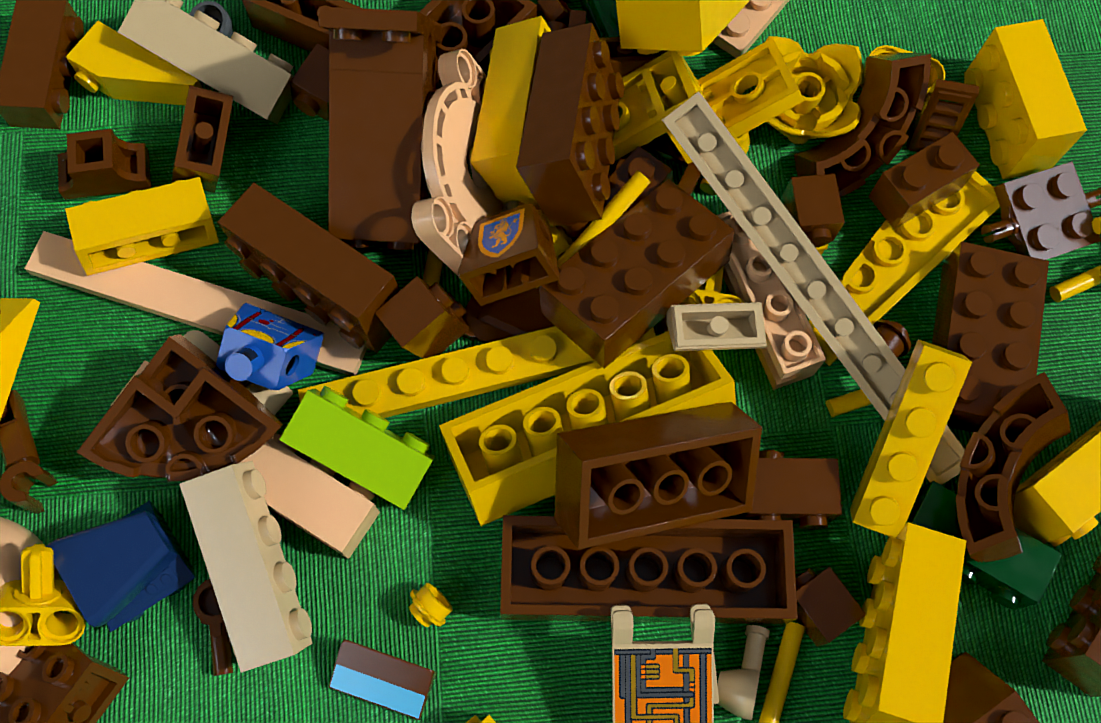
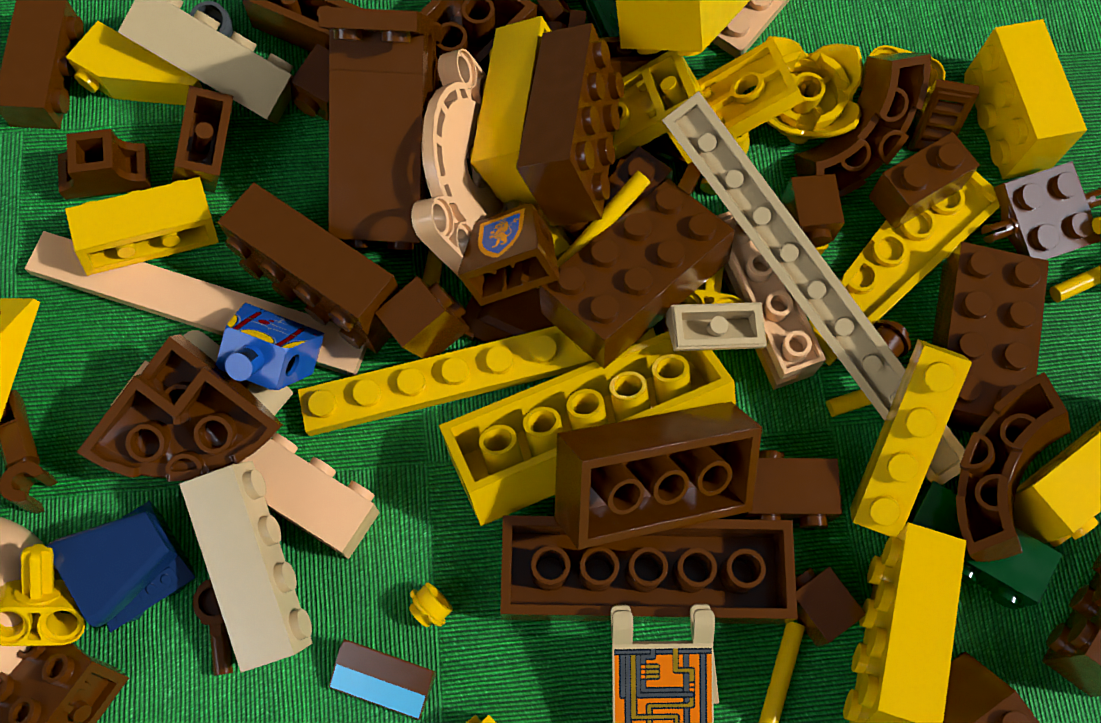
lime brick [279,386,435,510] -> none
tan bar [717,625,770,721] -> none

